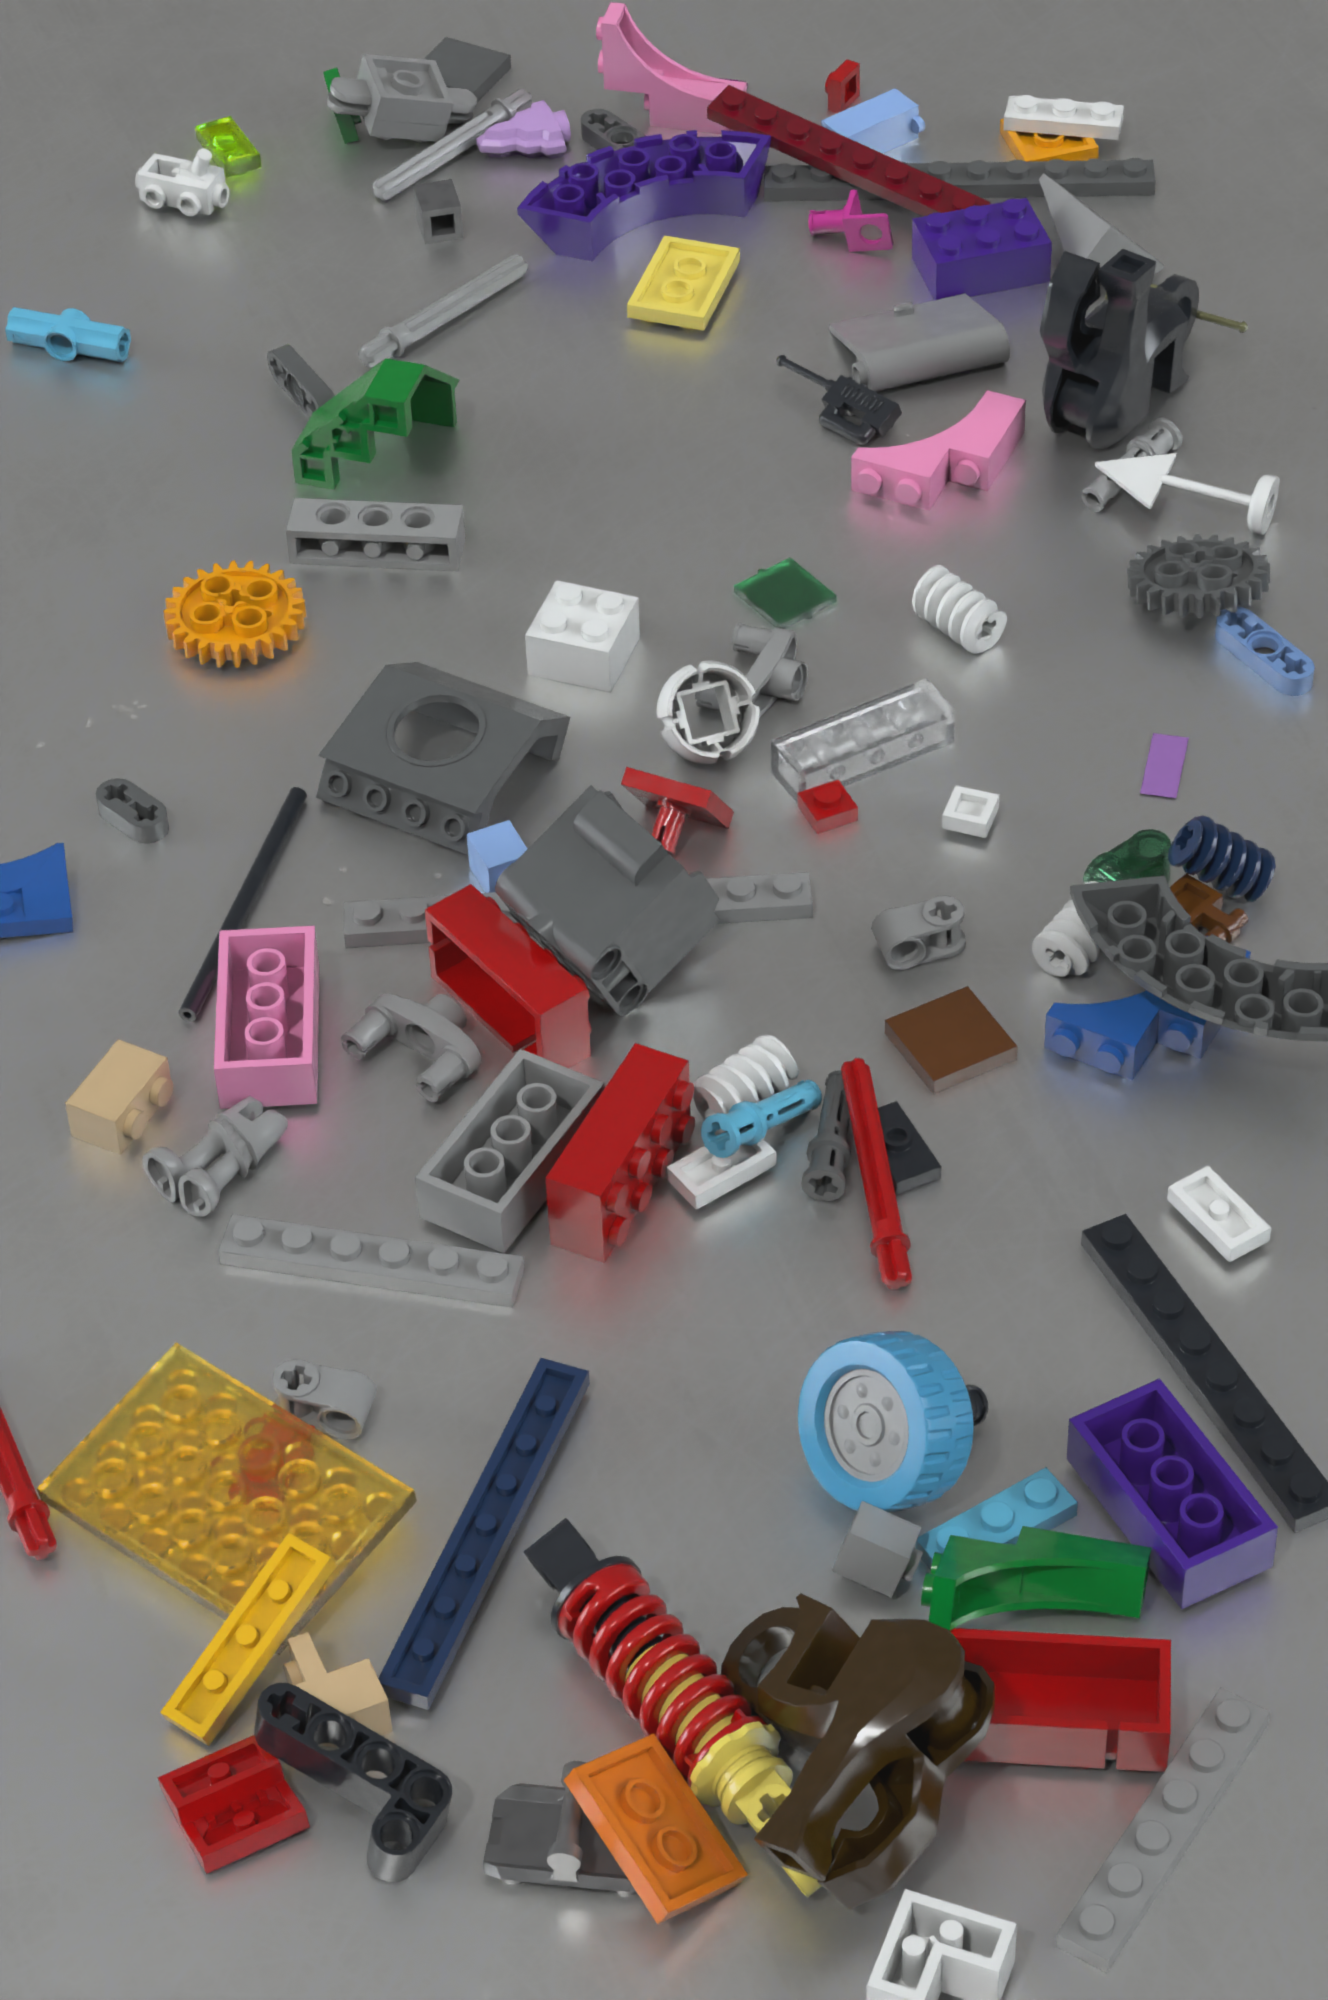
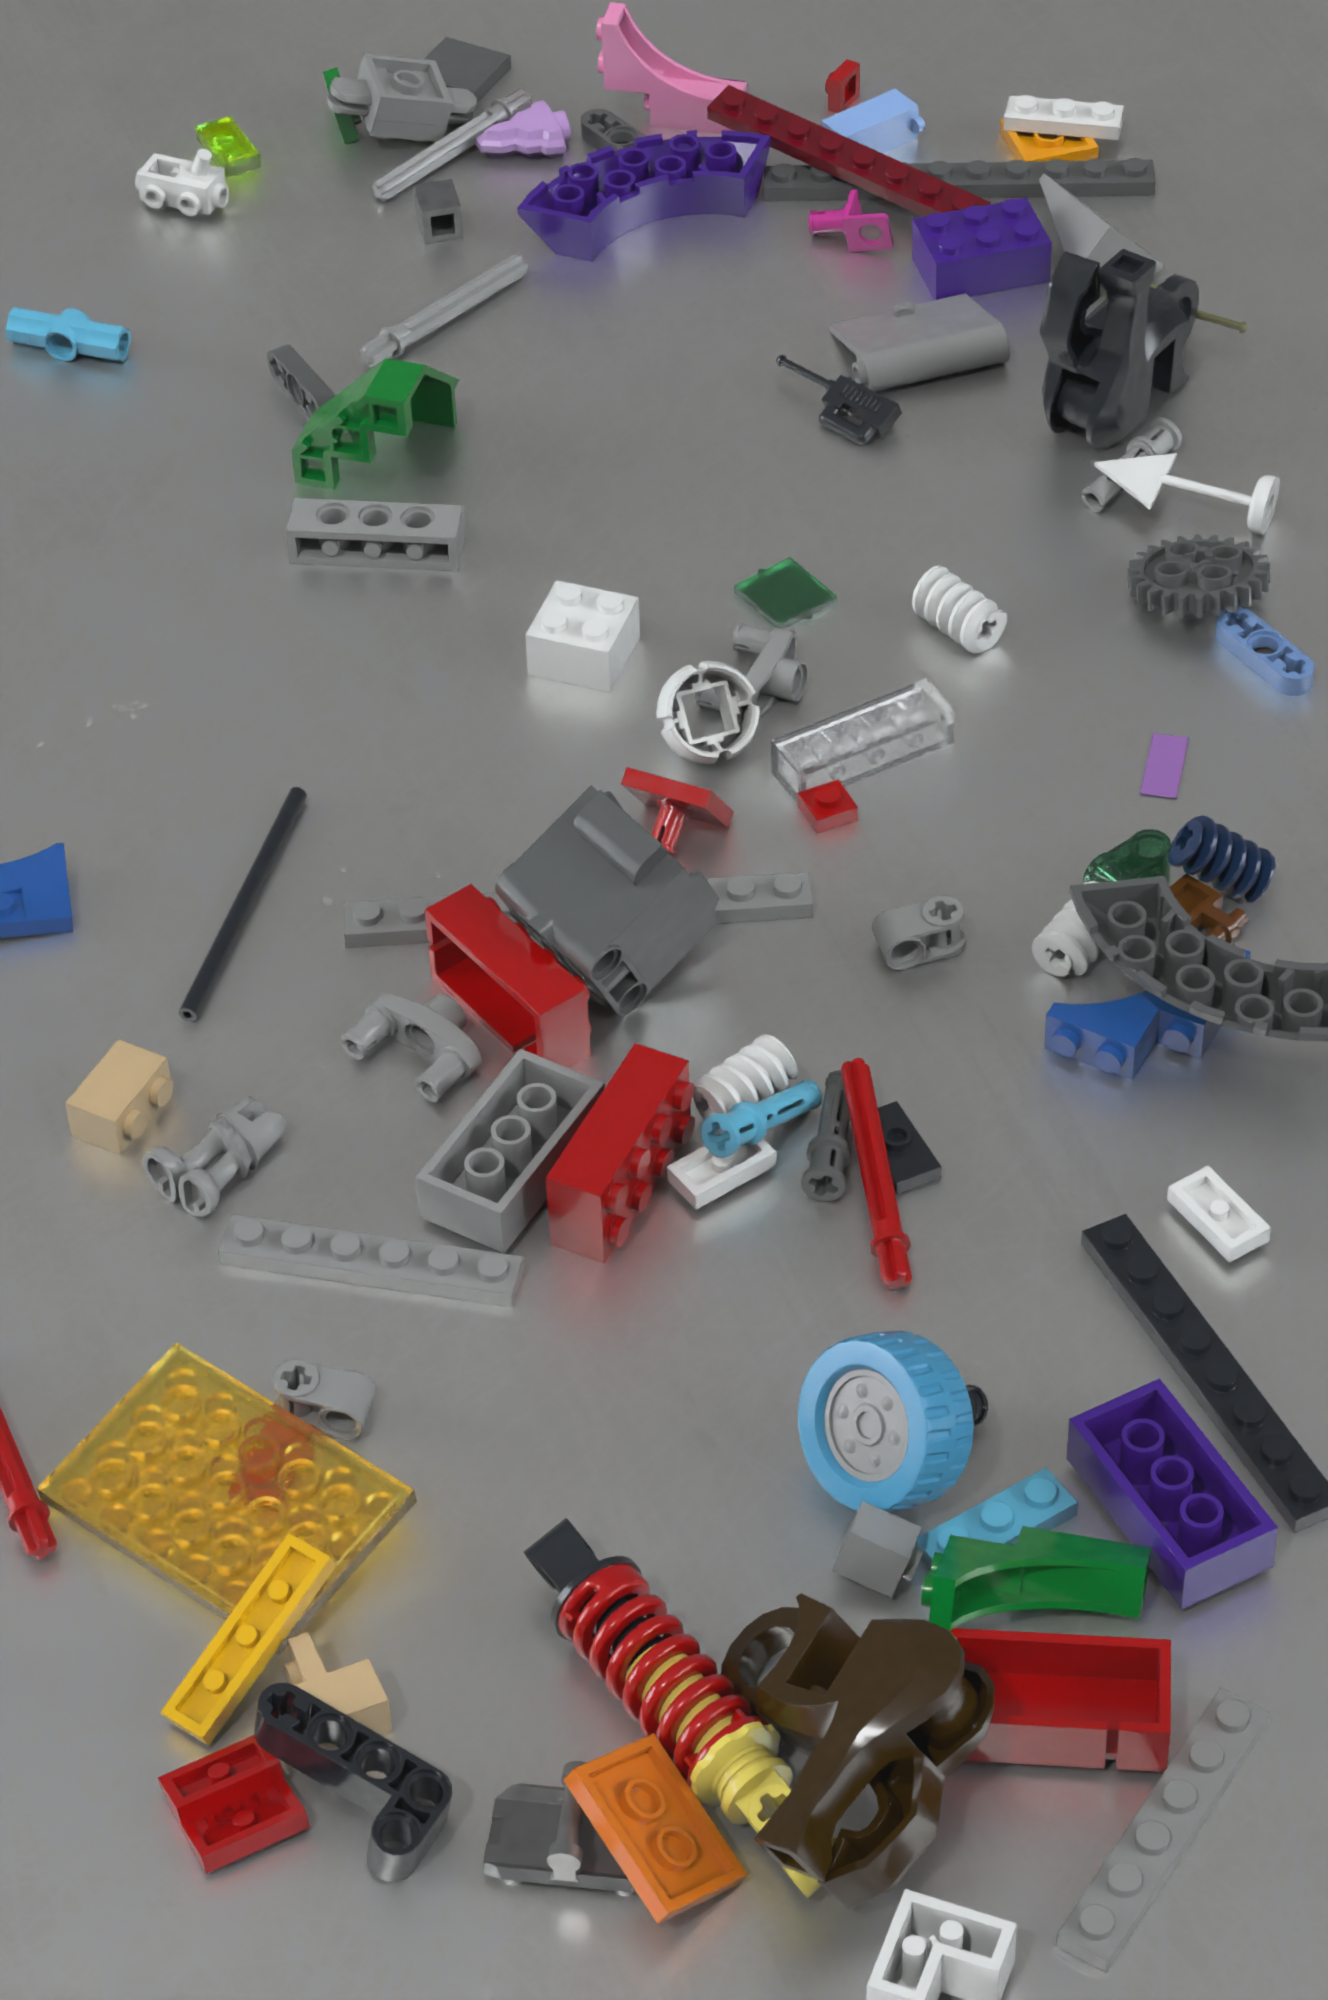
dark grey beam [95,778,169,844] -> none
light orange gear [163,560,306,668] -> none
bright pink brick [214,926,320,1109] -> none
dark grey panel [316,662,571,855] -> none
dark blue plate [378,1358,590,1710] -> none
light blue brick [467,820,527,893] -> none
light yellow plate [627,235,740,331] -> none
bright pink arch [851,390,1026,511] -> none
reddish brown tile [885,986,1018,1095] -> none
white plate [942,785,999,838] -> none

